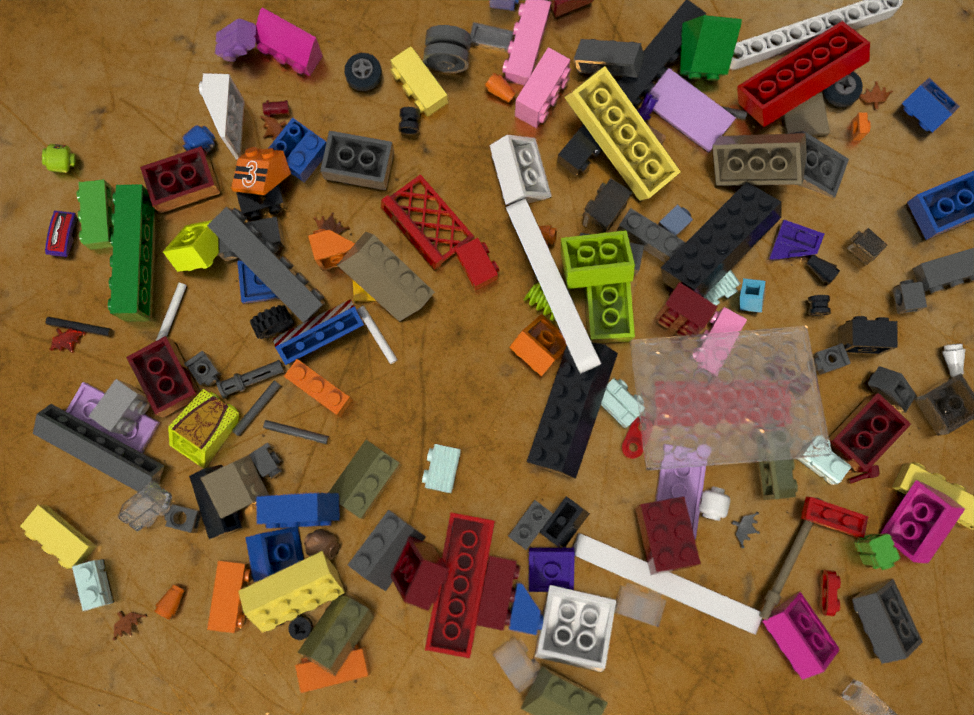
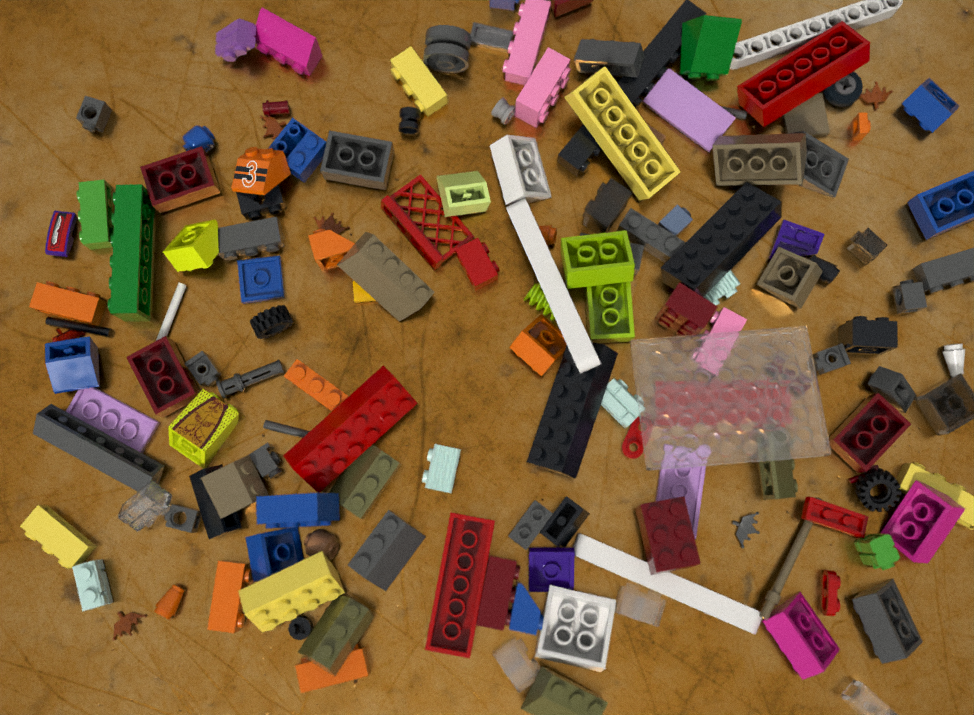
lime head [42,144,76,173] -> none
light grey brick [89,379,150,435] -> none
white slope [199,73,244,159] -> none
dark grey brick [207,207,325,323] -> none
dark grey bar [232,380,281,436] -> none
blue brick [273,299,364,365] -> none
black wheel [344,53,382,91] -> none
white bar [357,306,398,364] -> none
dark red brick [390,536,449,611] -> none
orange cone [485,73,516,103] -> none
dark purple pin [636,93,659,122] -> none
white head [699,487,731,521] -> none
medium azure brick [740,278,766,313] -> none
light aqua brick [795,439,851,485] -> none
black wheel [808,295,831,316] -> none
none -> orange brick [29,281,107,326]
none -> blue slope [45,336,100,394]
none -> dark grey brick [76,96,112,132]
none -> red brick [283,365,417,493]
none -> yellowish green slope [436,171,491,217]
none -> light grey wheel [491,98,515,125]
none -> dark tan slope [757,247,823,309]
none -> black tyre [855,468,901,512]

